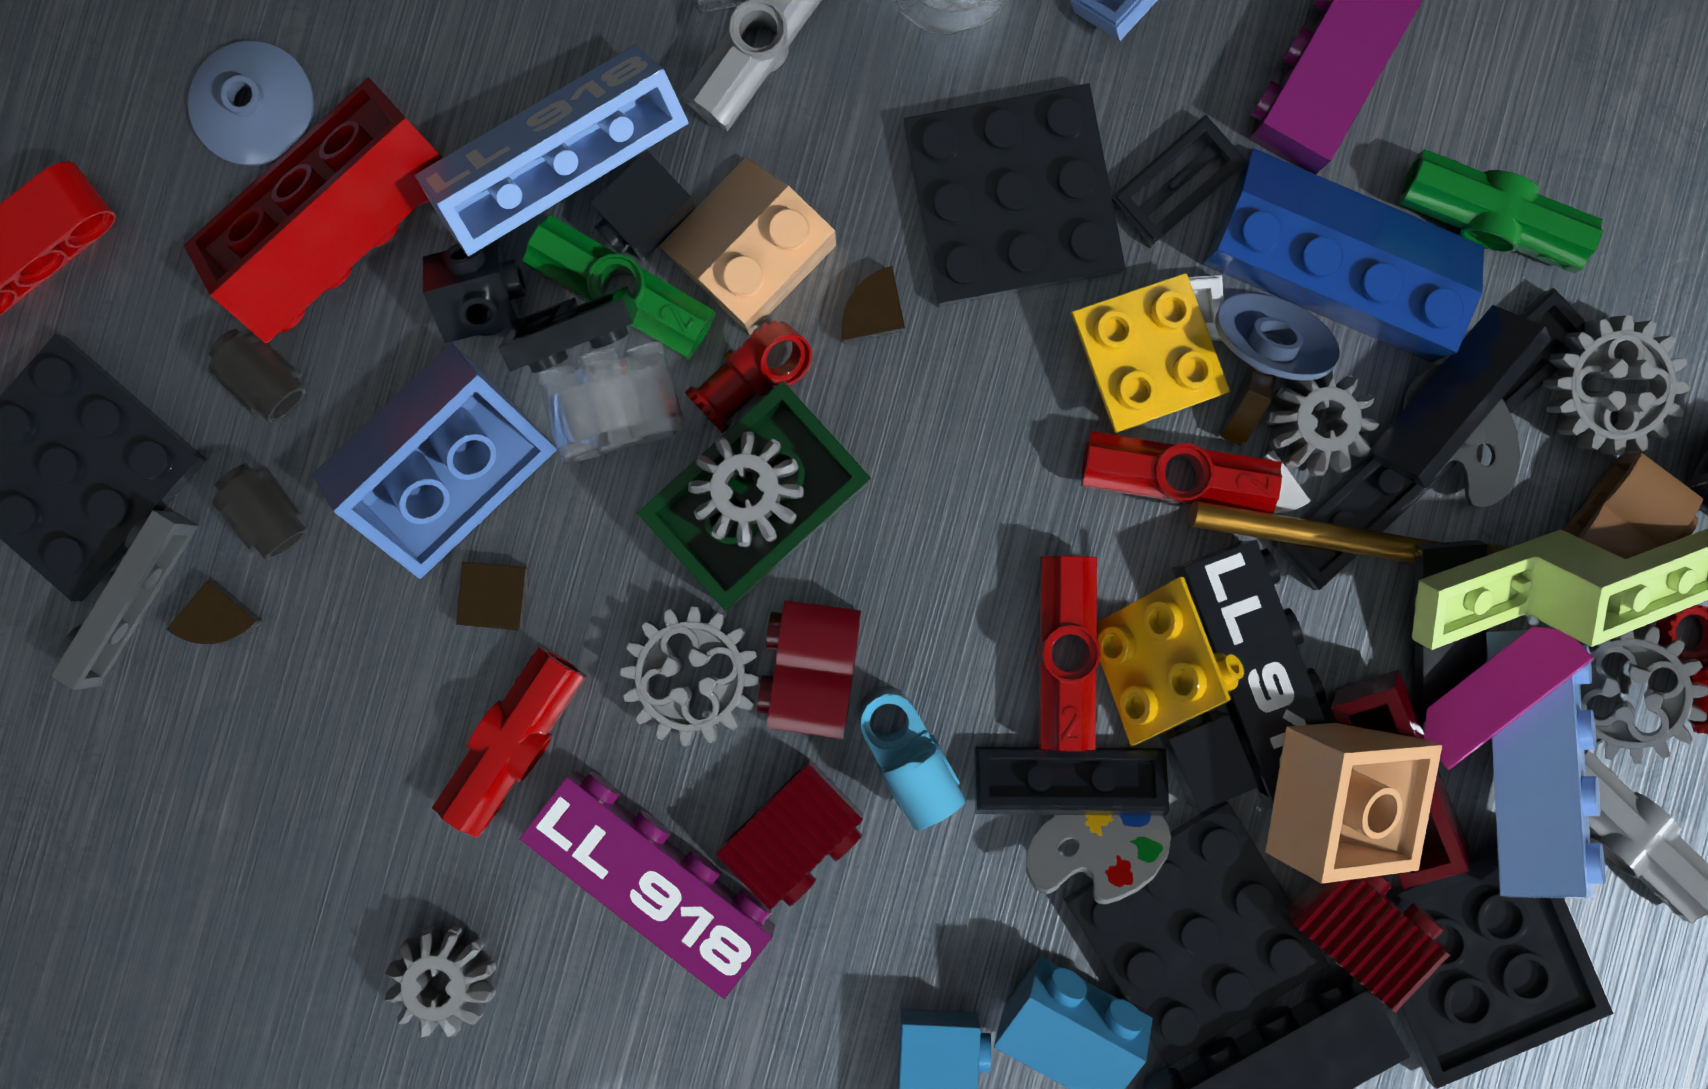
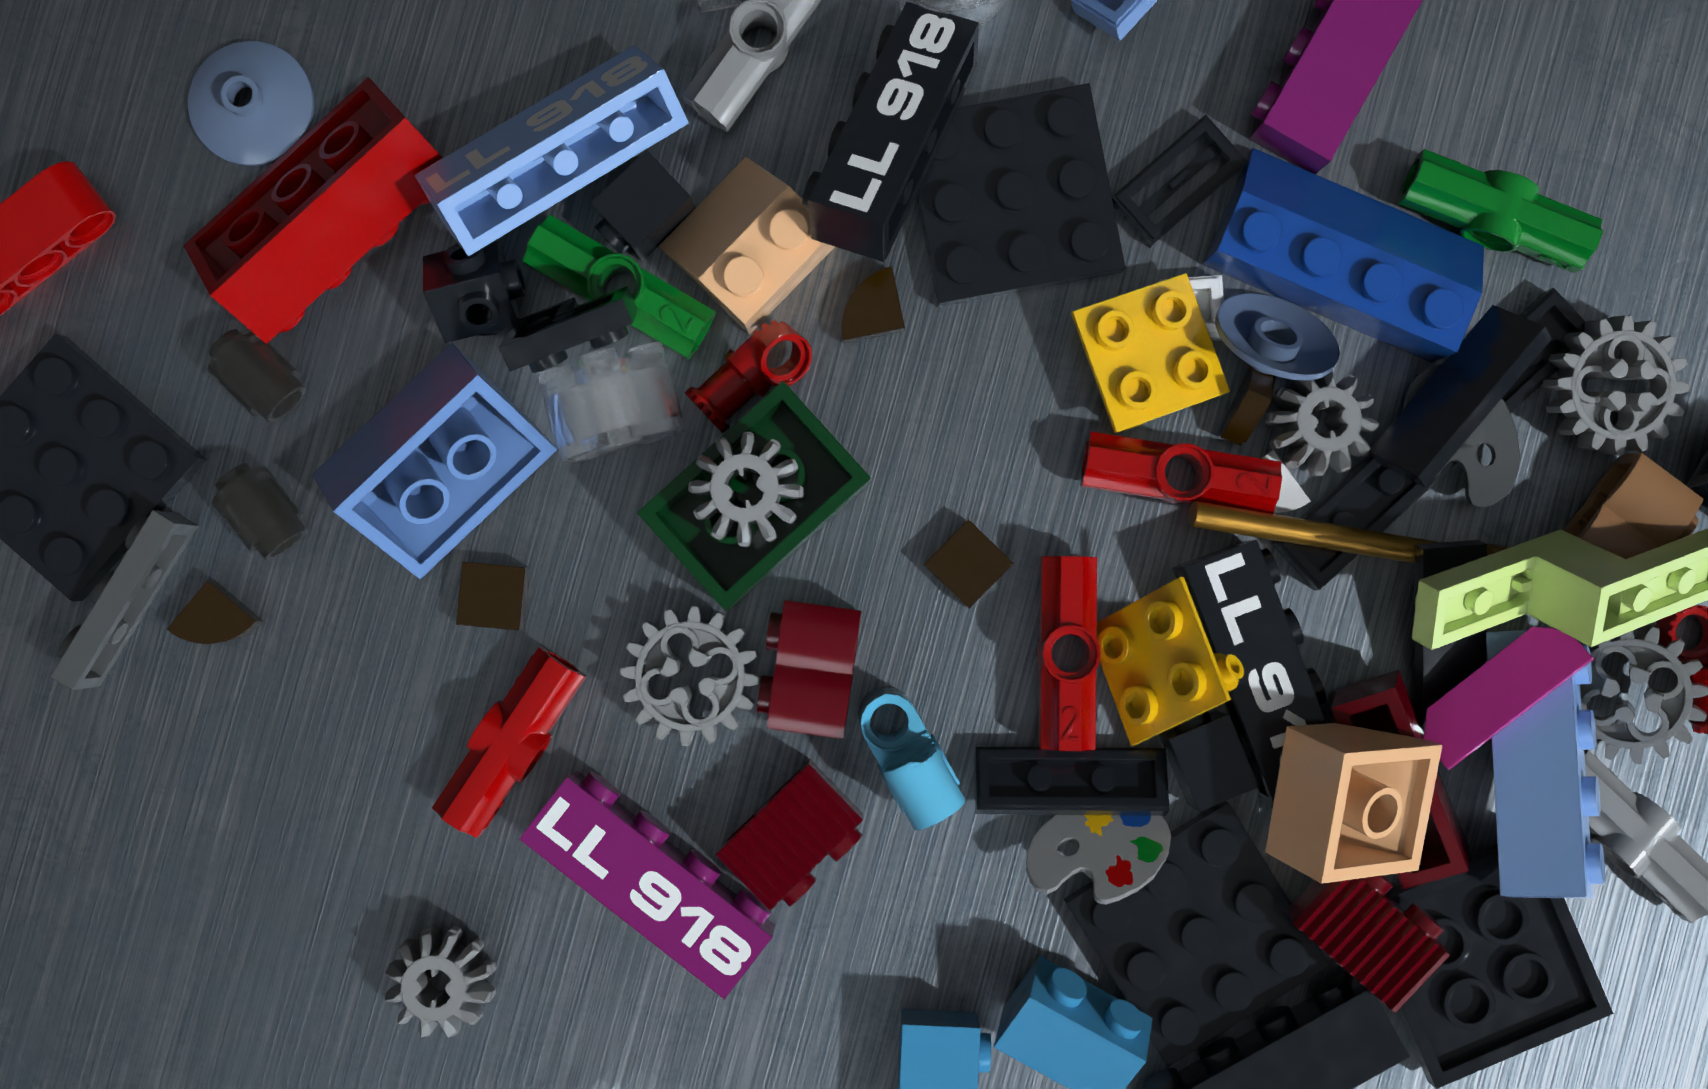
none -> black brick [802,2,979,263]
none -> dark brown tile [923,519,1014,609]

